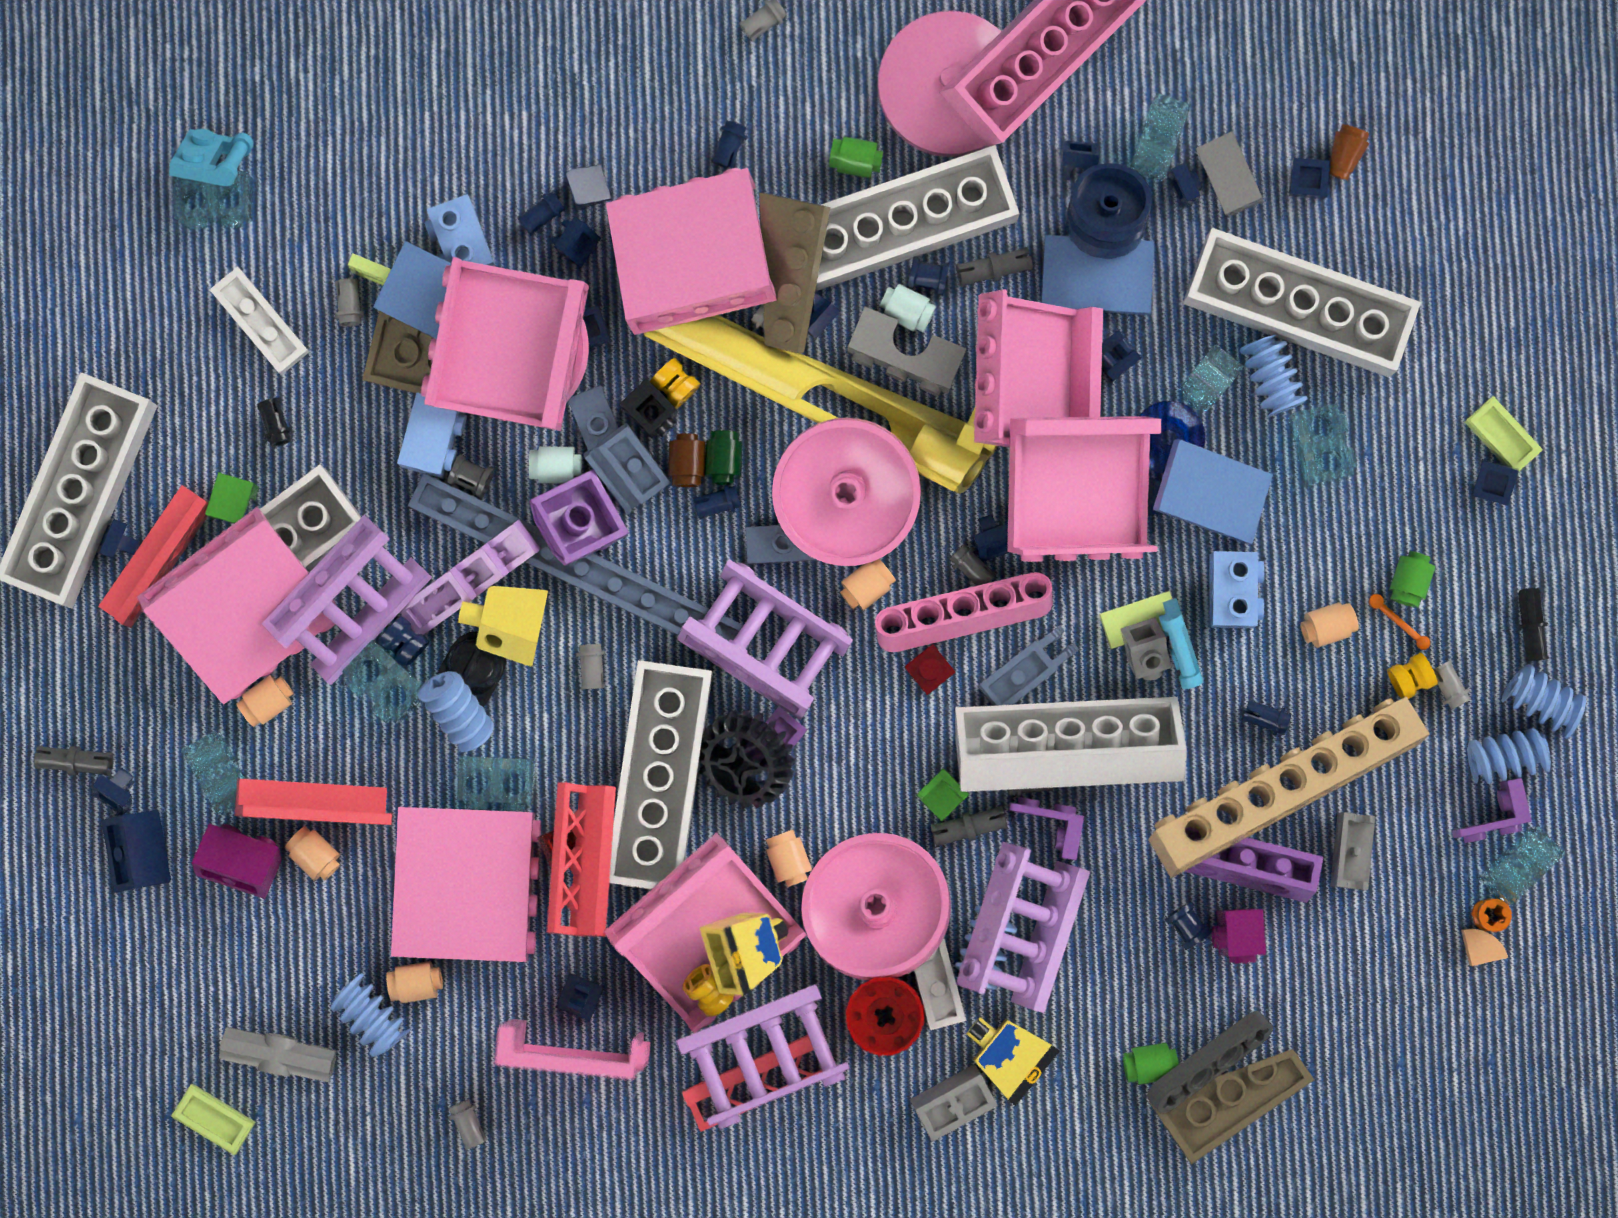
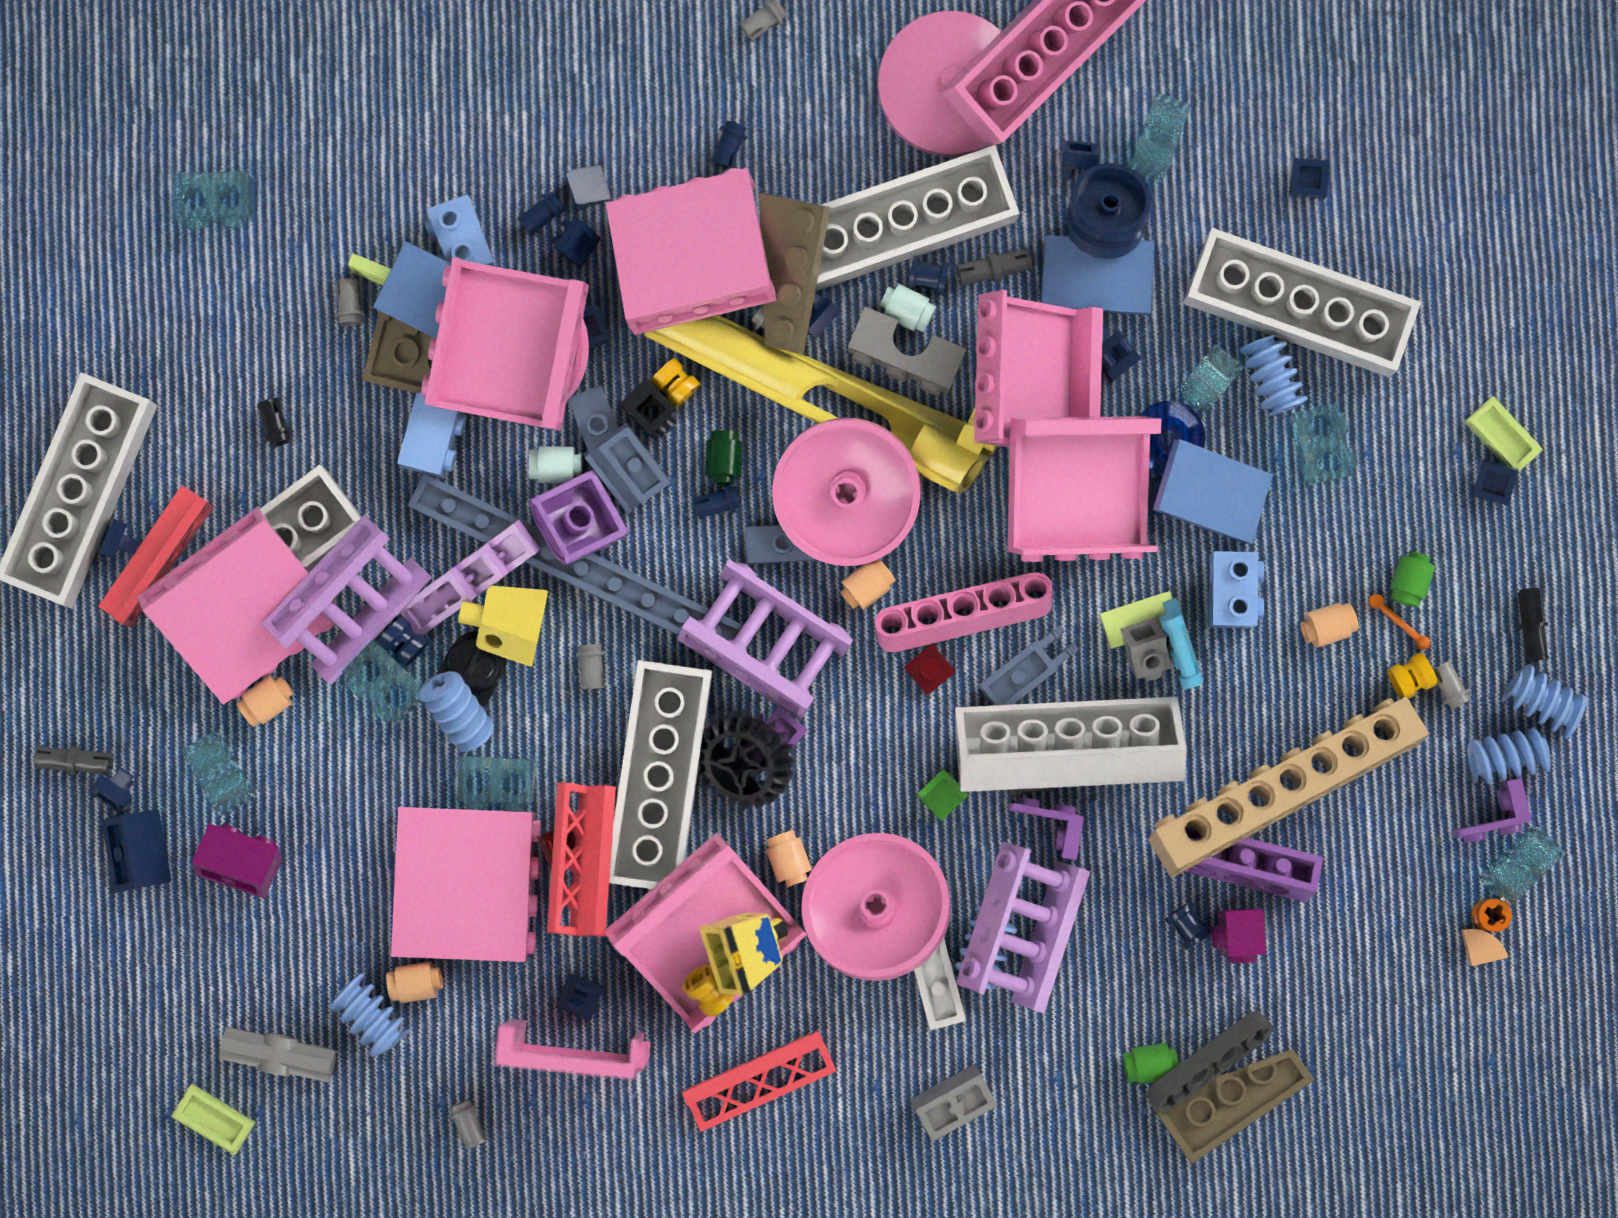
medium azure plate [169,129,254,186] -> none
bright green panel [205,472,259,524] -> none
white plate [210,266,309,375] -> none
coral fence [235,779,392,825] -> none
light nougat brick [285,826,340,881] -> none
dark grey bush [447,454,495,498] -> none
reddish brown brick [668,433,705,488] -> none
lavender fence [676,984,850,1129] -> none
bright green brick [829,136,884,179] -> none
red wheel [846,977,924,1056] -> none
dark grey pin [931,805,1008,847] -> none
dark grey pin [949,543,996,586] -> none
torso [966,1017,1060,1107] -> none
dark blue tile [974,514,1009,562] -> none
dark blue plate [1168,163,1202,209] -> none
light grey hinge [1196,131,1264,216] -> none
dark blue pin [1242,699,1292,736] -> none
dark orange cone [1329,124,1370,181] -> none
light grey hinge [1330,812,1375,890] -> none

